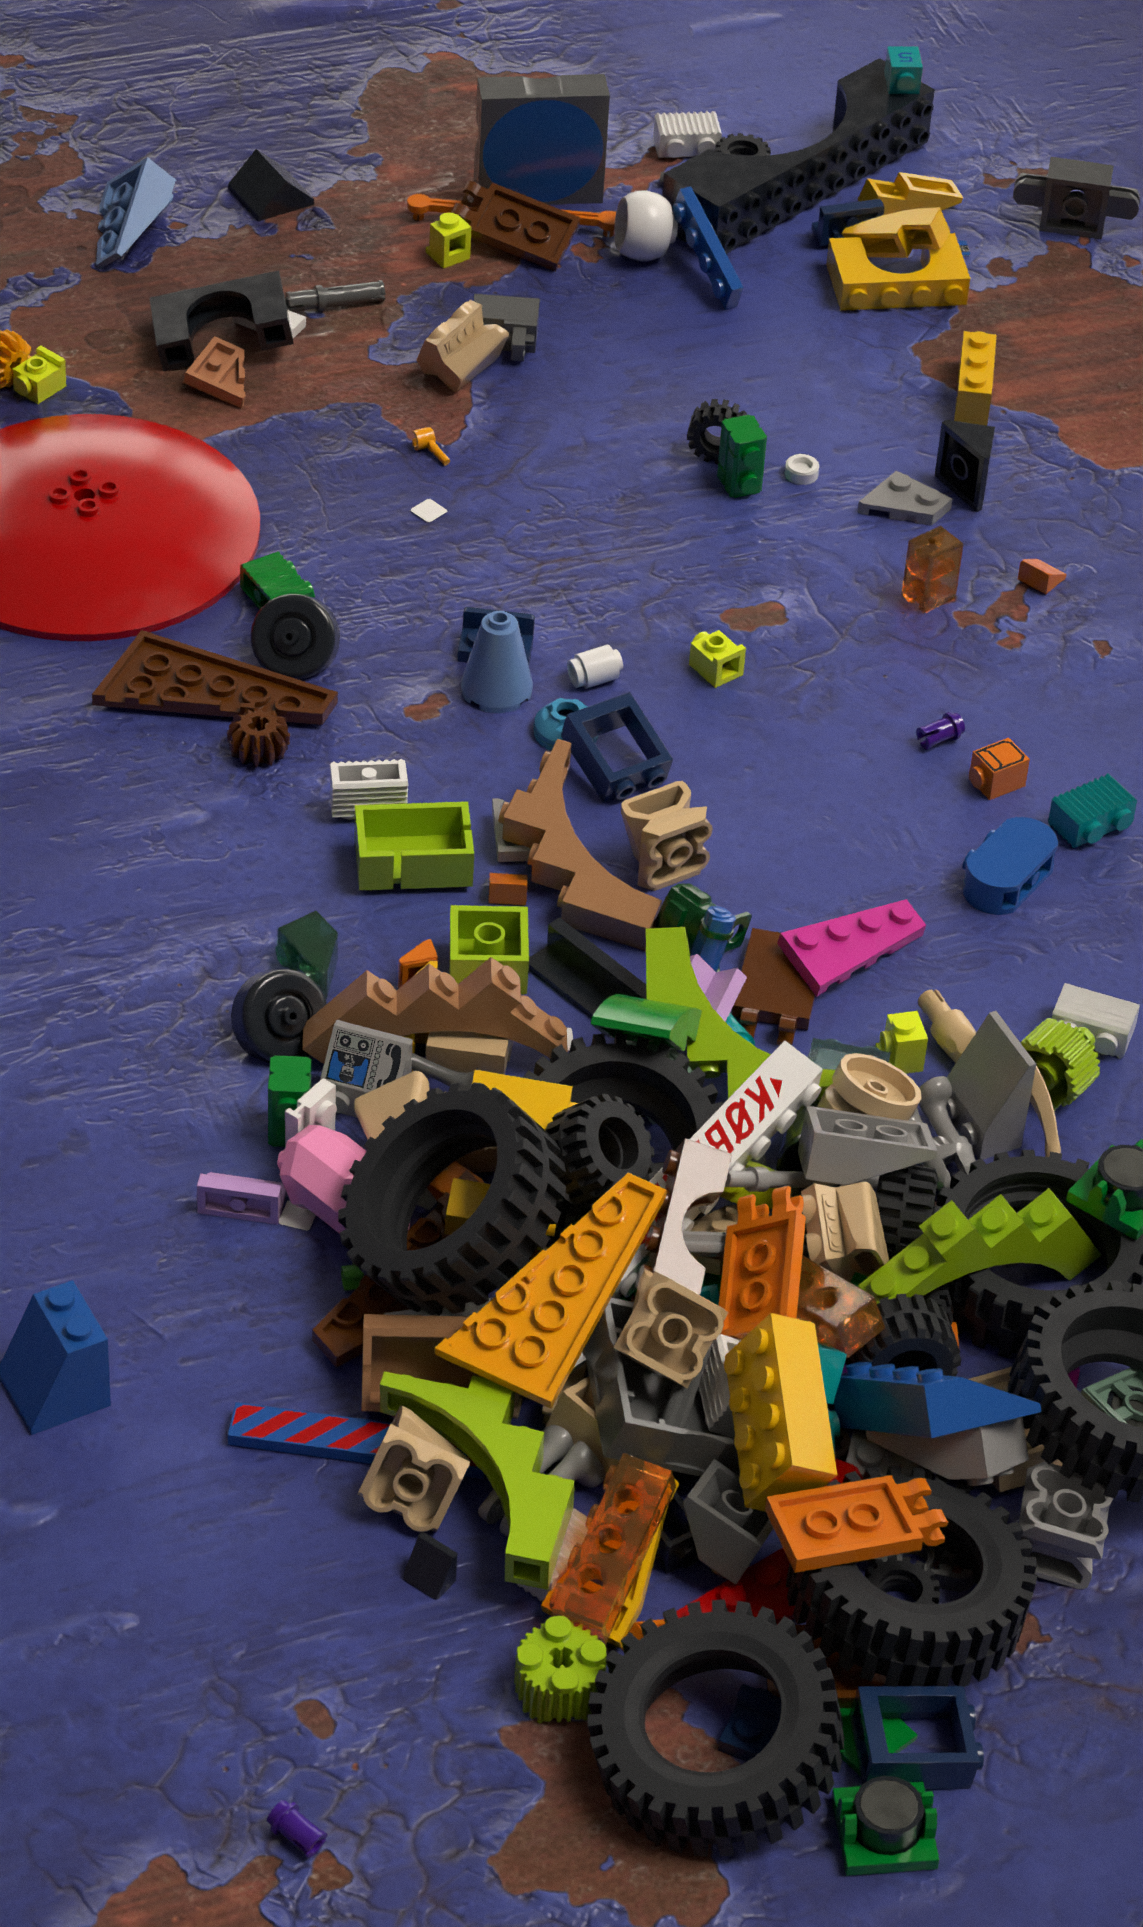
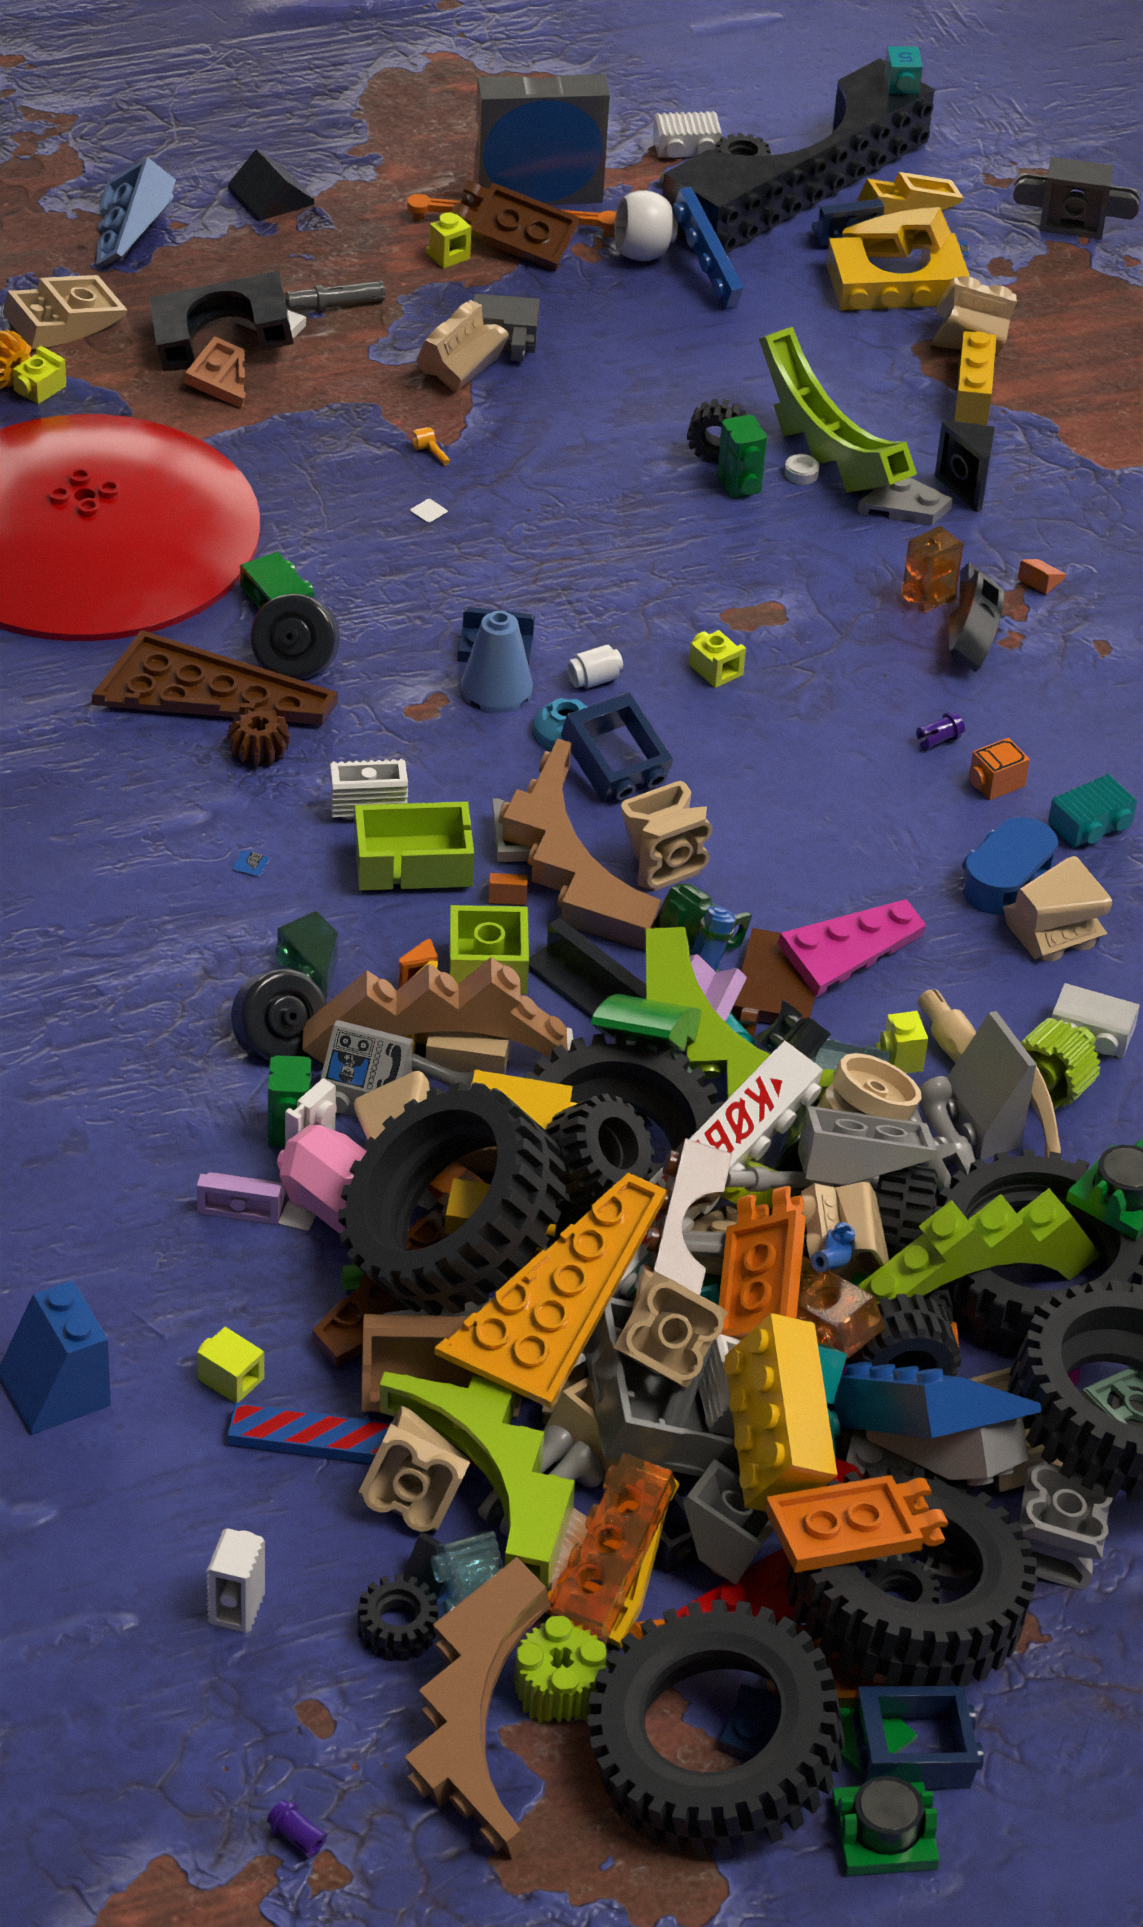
none -> tan slope [3,275,127,349]
none -> neon yellow brick [197,1327,264,1403]
none -> white brick [206,1528,265,1633]
none -> blue sticker [232,850,270,876]
none -> black tyre [357,1574,439,1661]
none -> medium nougat arch [405,1557,551,1860]
none -> clear light blue brick [431,1531,503,1615]
none -> black piece [753,1000,831,1060]
none -> lime arch [759,326,917,493]
none -> blue arm [811,1222,856,1273]
none -> tan piece [931,276,1017,355]
none -> black slope [949,562,1005,672]
none -> tan piece [1003,856,1112,961]

